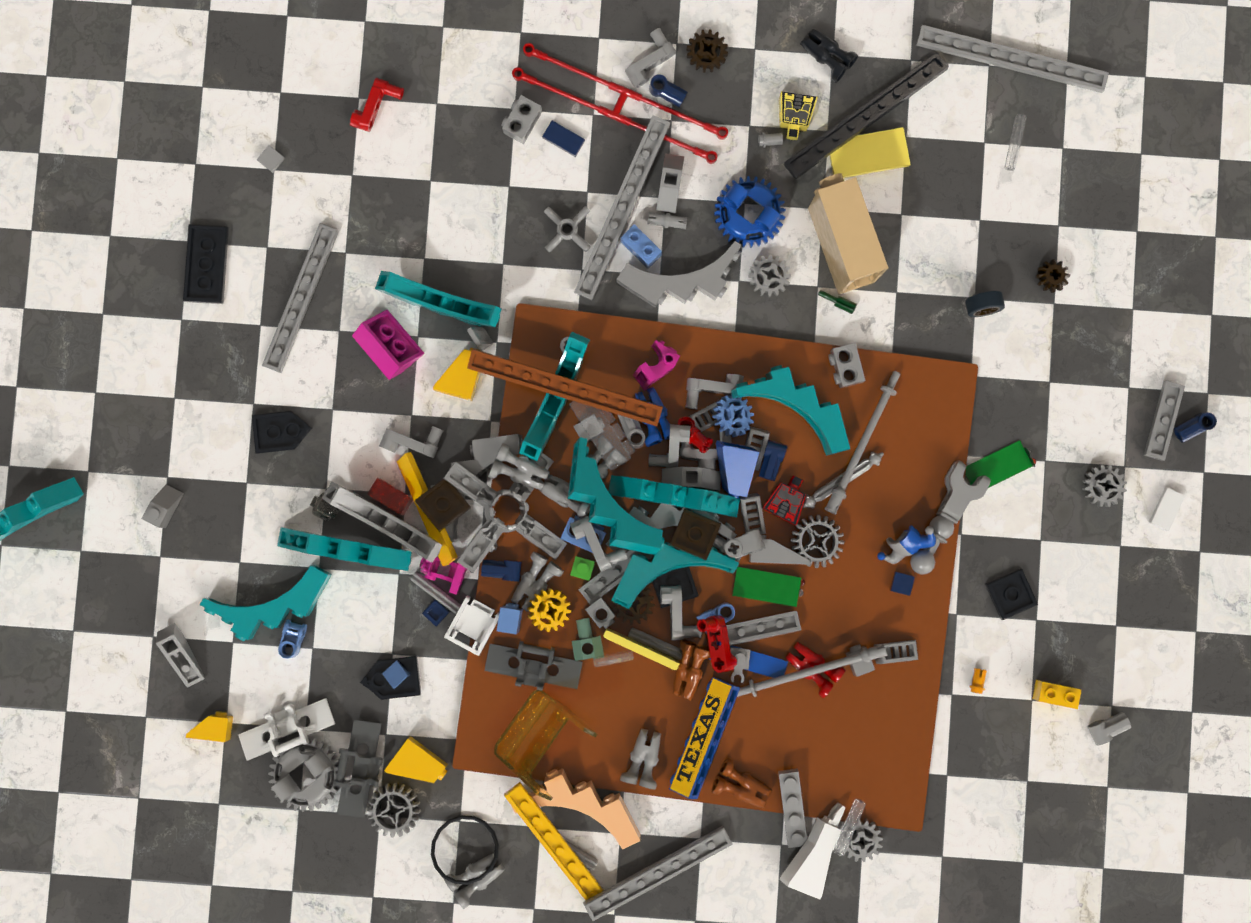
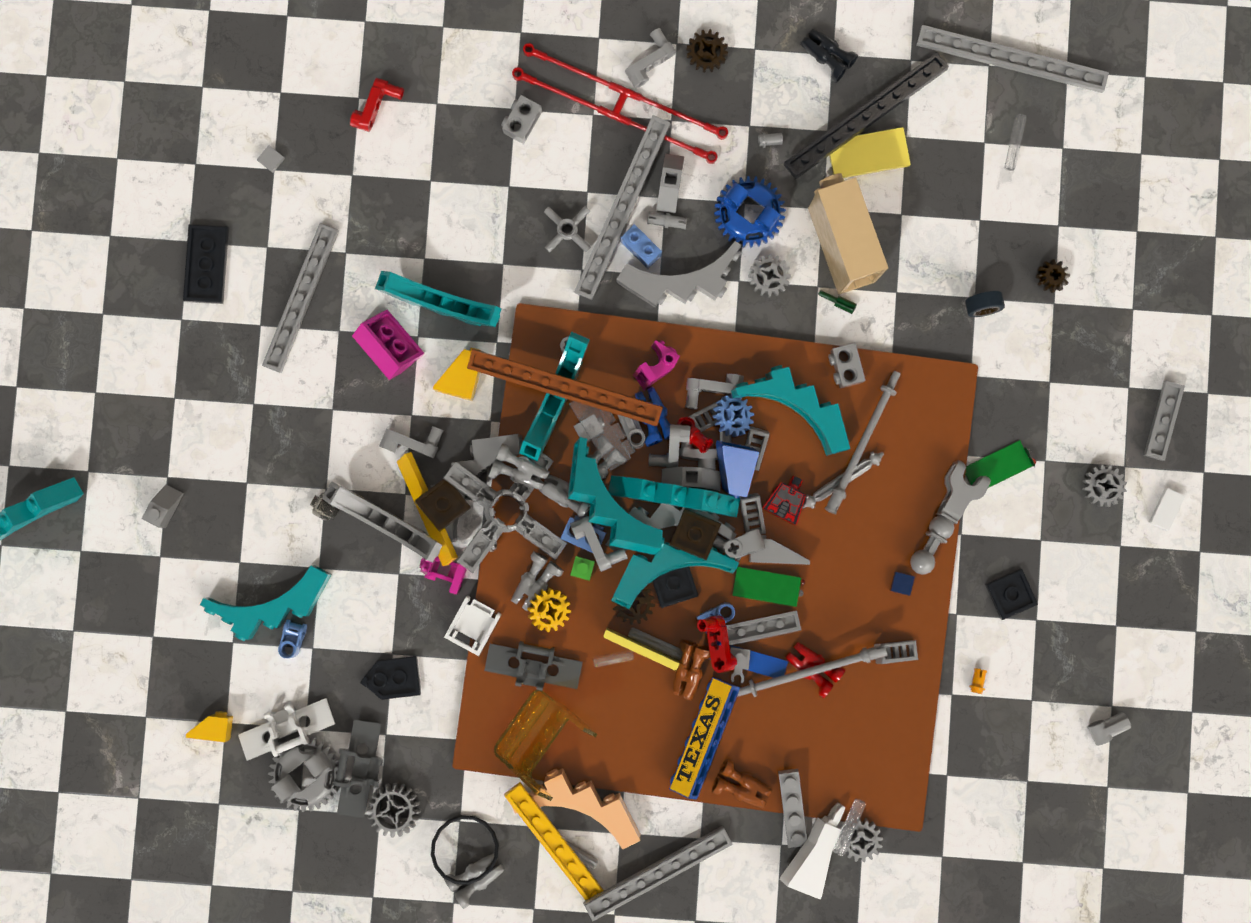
light grey slope [156,623,205,688] -> none
black tile [252,411,312,454] -> none
teal arch [277,527,412,571] -> none
clear red brick [367,477,413,515] -> none
medium blue slope [382,660,410,689] -> none
yellow slope [384,736,448,783] -> none
light grey axle [411,572,461,614] -> none
dark blue tile [422,599,450,627] -> none
light grey slope [467,327,493,351] -> none
dark blue piece [481,559,522,582] -> none
medium blue brick [497,603,523,634] -> none
dark blue tile [542,120,585,157] -> none
sand green piece [571,618,604,661] -> none
light grey plate [578,550,653,605] -> none
light grey brick [585,597,616,629] -> none
light grey piece [620,728,661,790] -> none
dark blue piece [649,74,688,108] -> none
light grey beam [660,585,702,640] -> none
dark blue piece [758,439,787,481] -> none
torso [779,91,817,140] -> none
light grey gear [790,515,844,568] -> none
light grey brick [845,644,875,677] -> none
piece [877,525,936,564] -> none
yellow brick [1032,680,1081,709] -> none
dark blue piece [1174,412,1217,443] -> none

